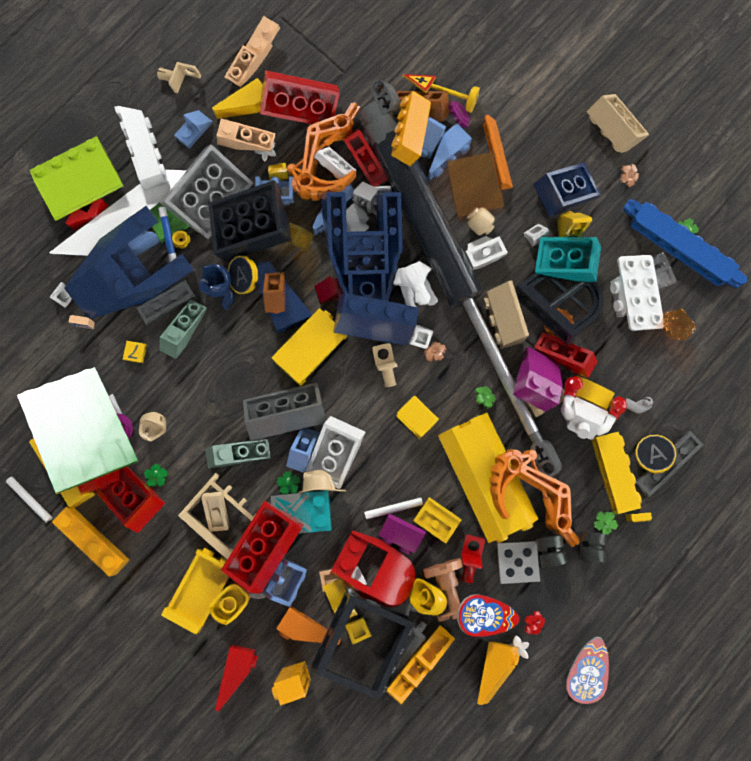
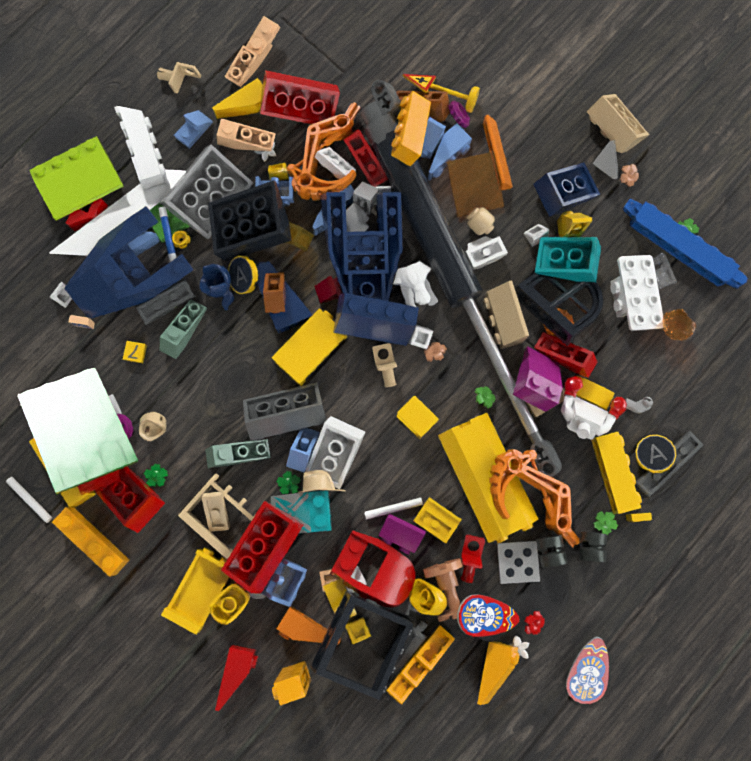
none -> light grey slope [593,140,619,179]

